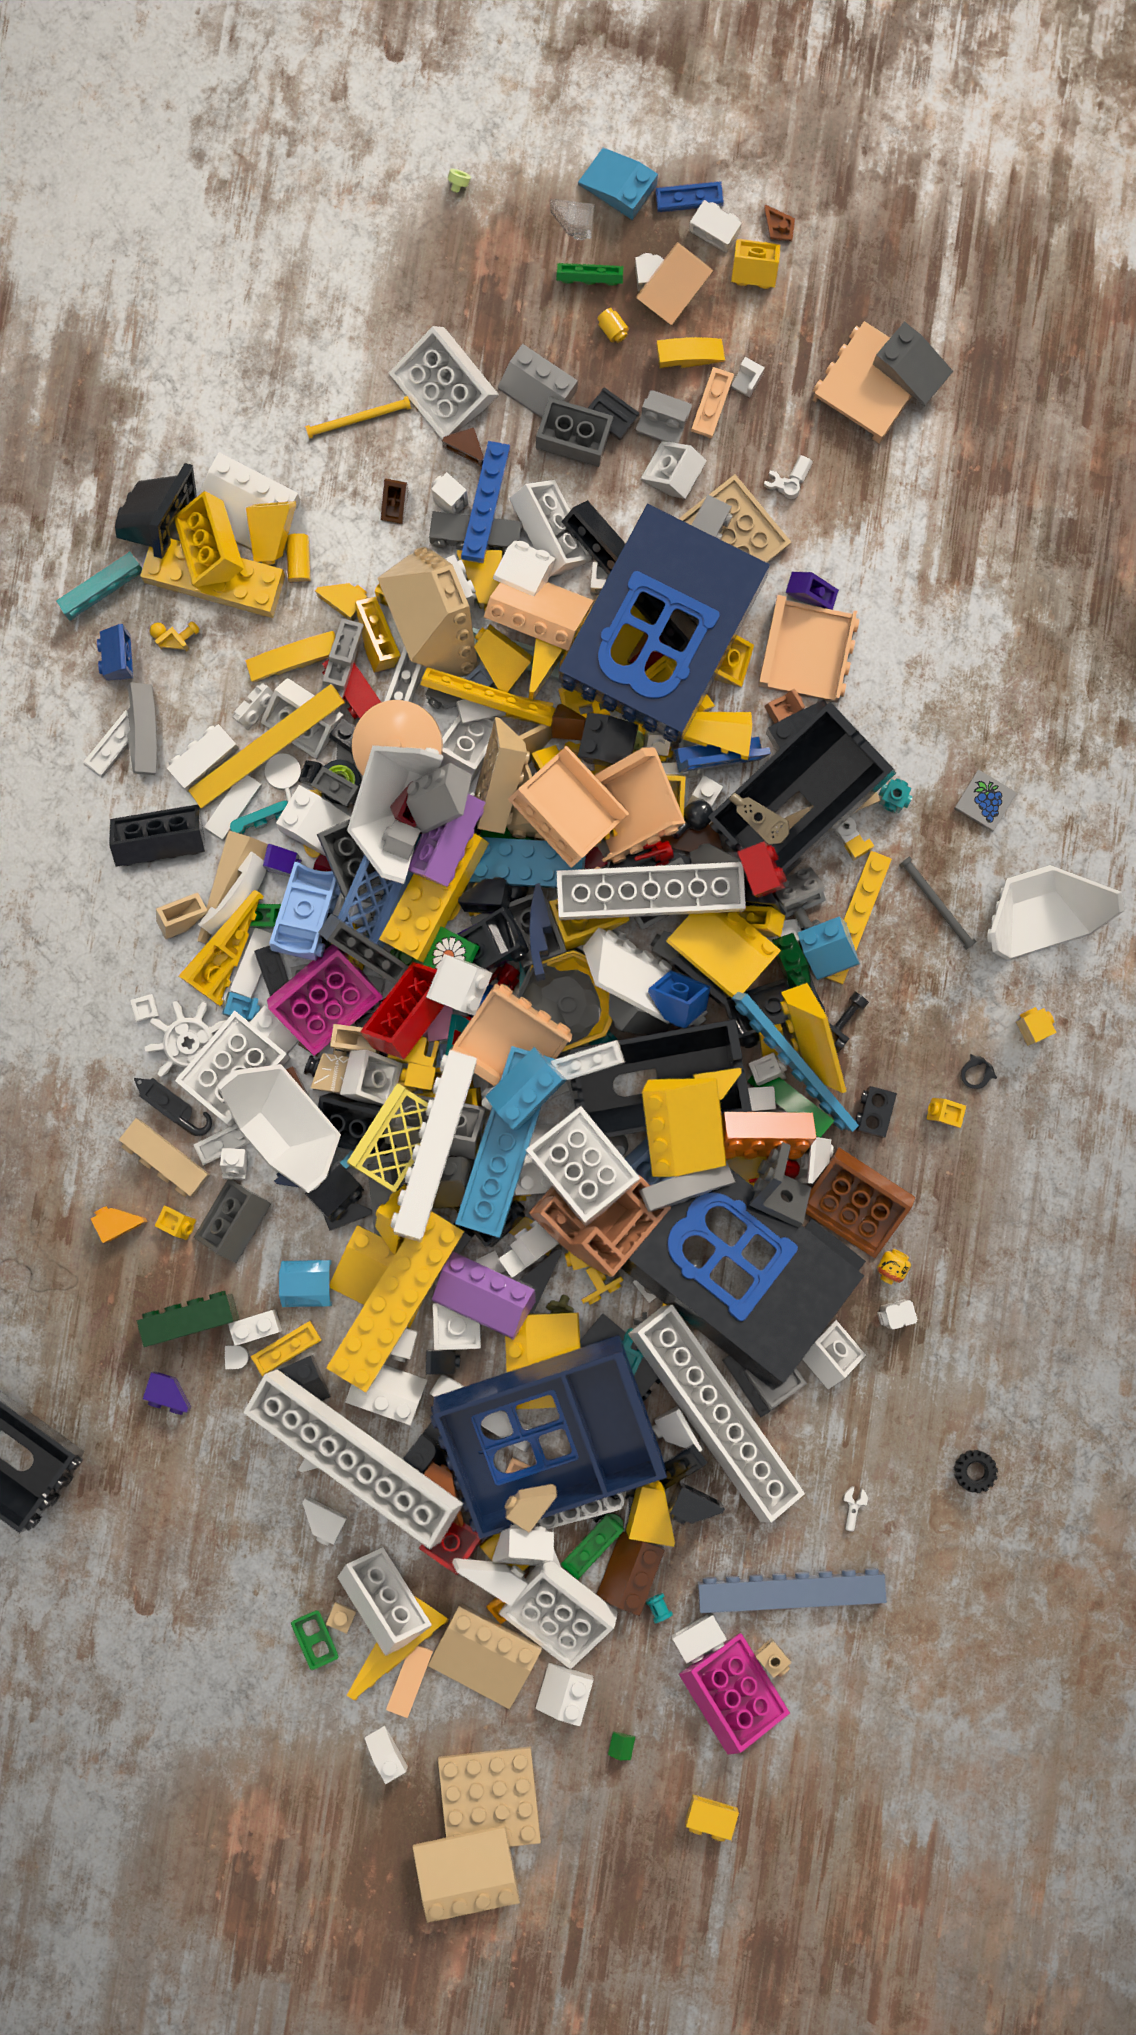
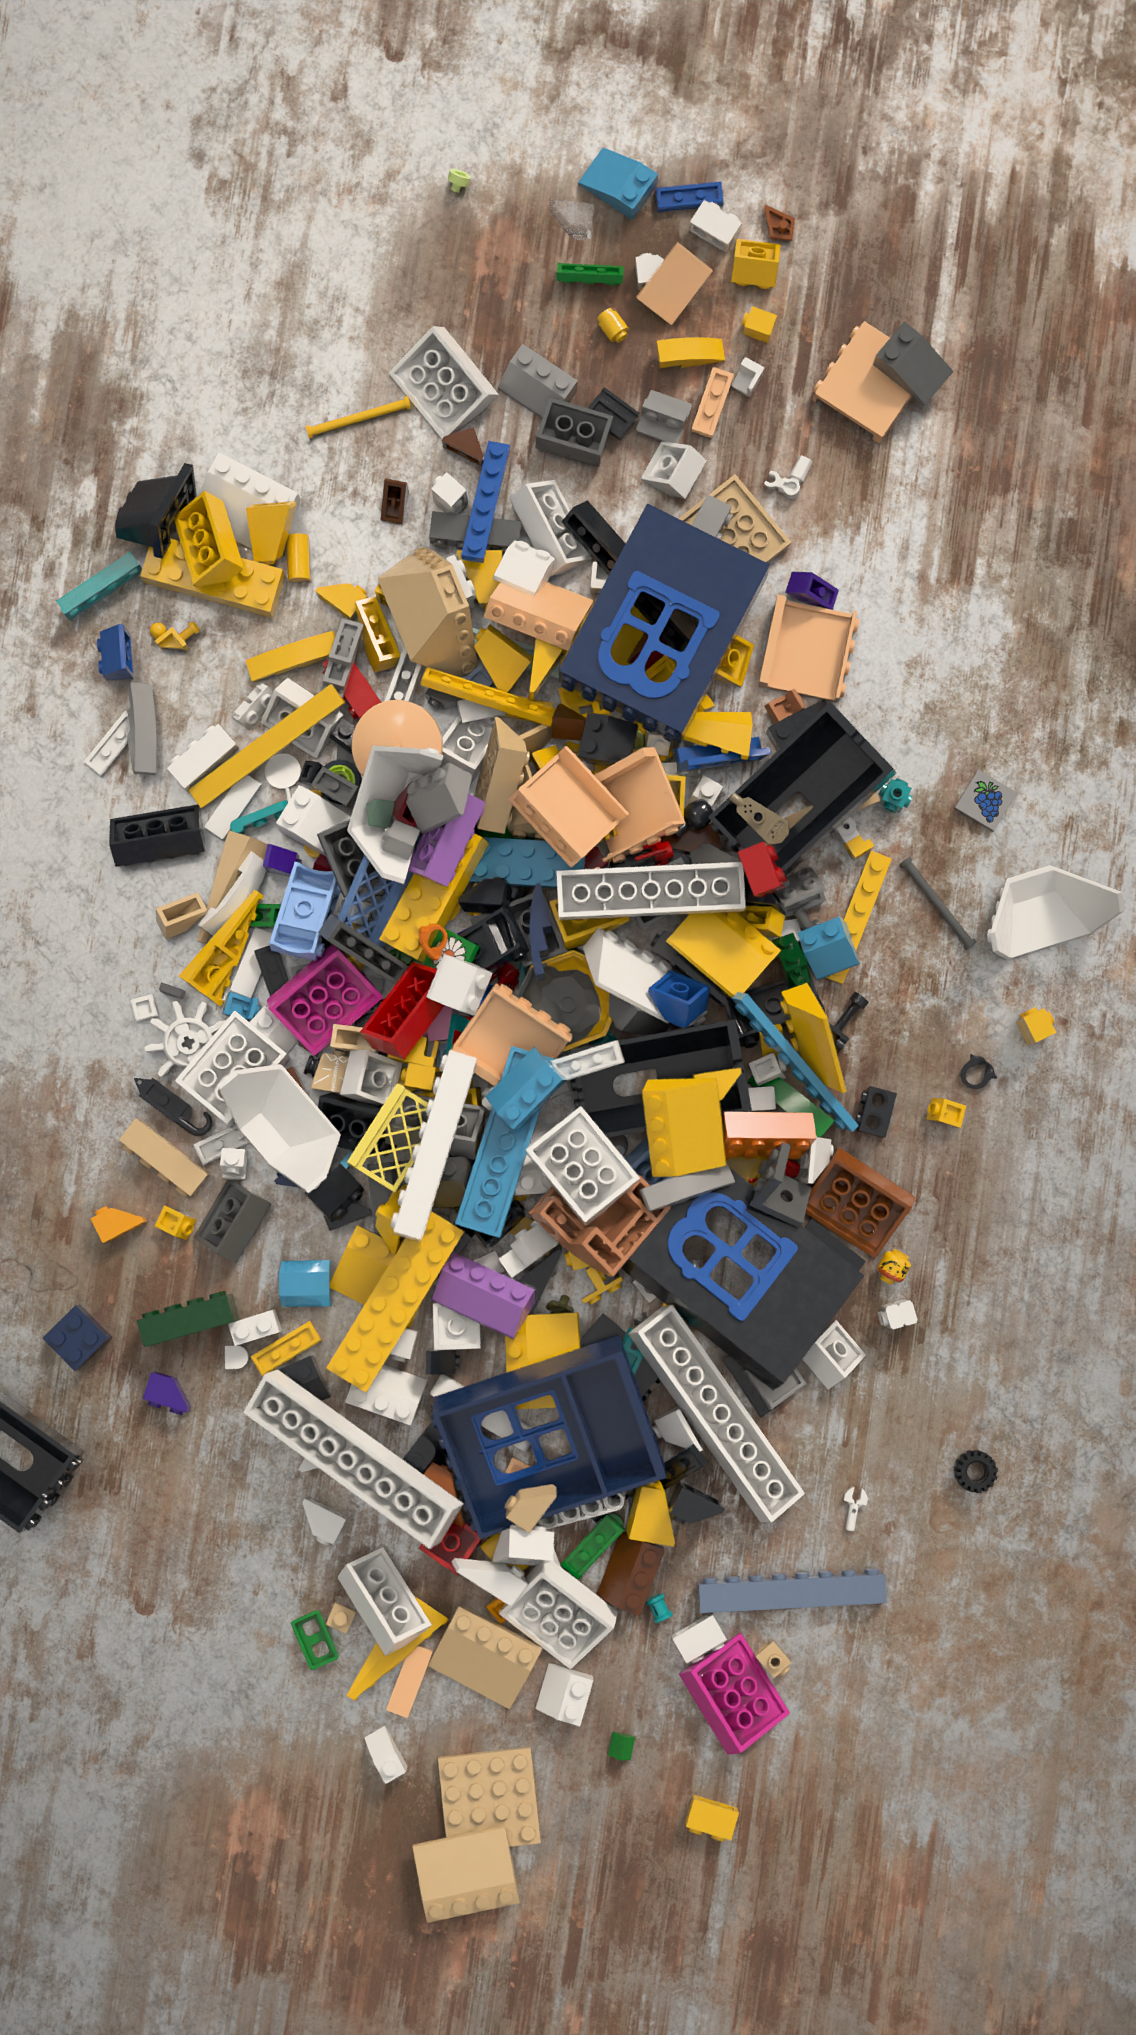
none -> dark blue brick [42,1305,112,1371]
none -> dark grey tile [159,982,186,1000]
none -> sand green slope [367,799,394,828]
none -> orange piece [419,923,448,960]
none -> yellow brick [741,306,777,343]

